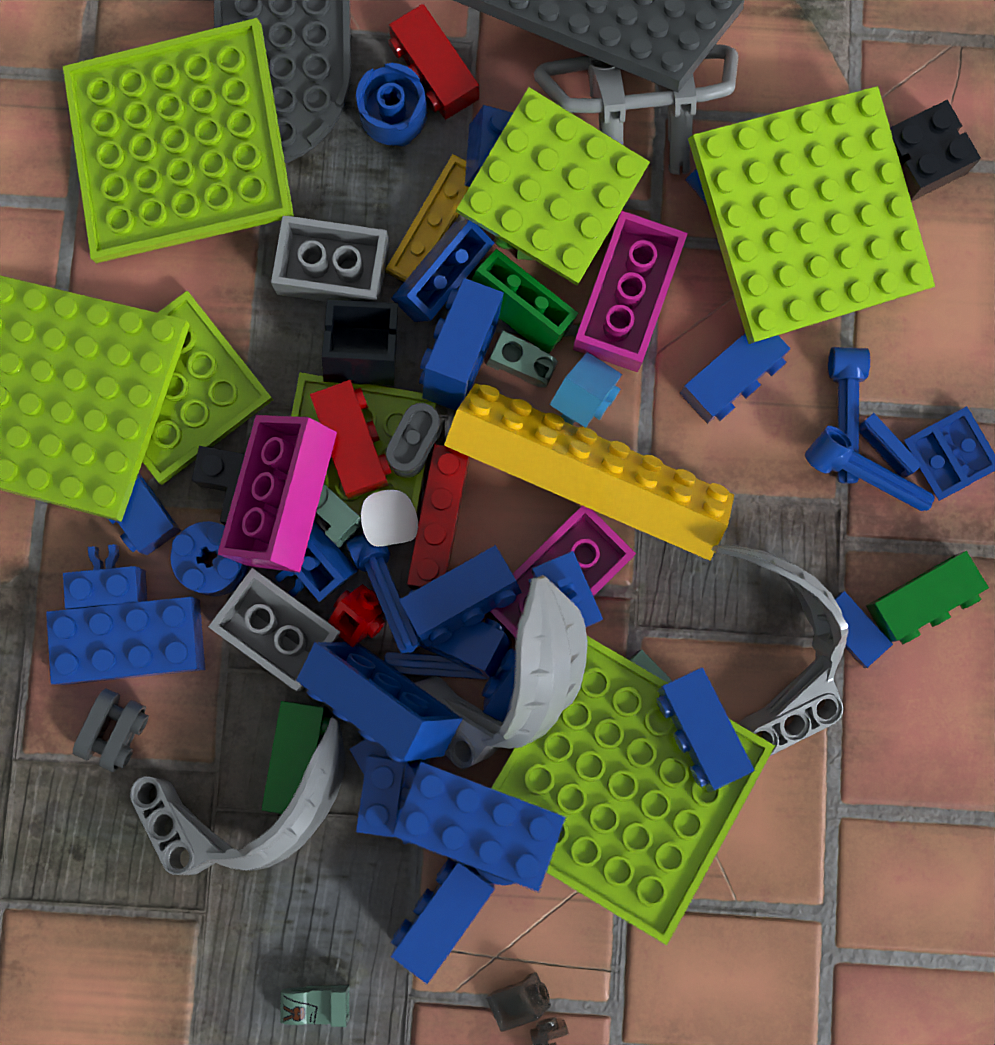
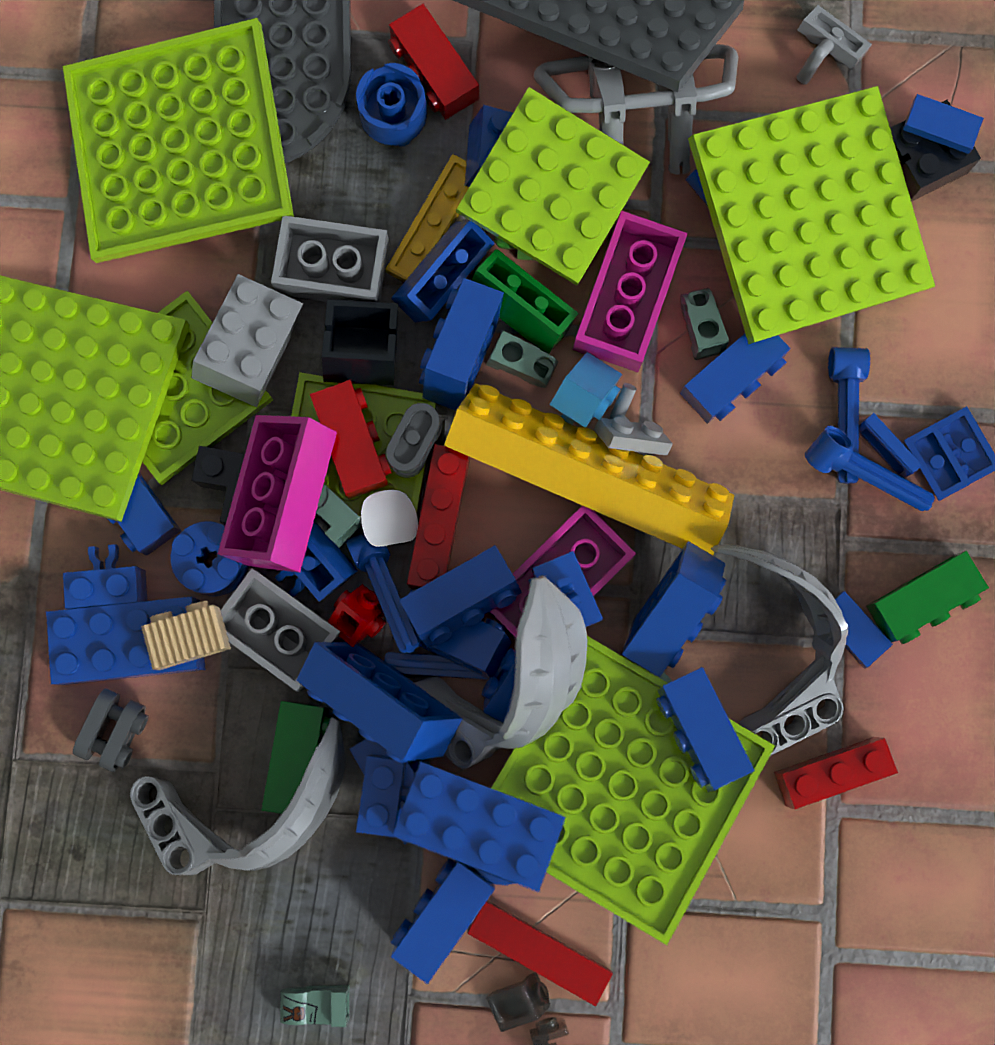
none -> tan brick [141,601,231,670]
none -> light grey brick [191,274,303,407]
none -> red tile [467,901,613,1007]
none -> light grey plate [594,383,673,456]
none -> blue brick [622,541,726,677]
none -> sand green leg [680,288,729,360]
none -> red brick [774,737,898,809]
none -> light grey plate [797,5,872,84]
none -> blue tile [903,94,984,154]

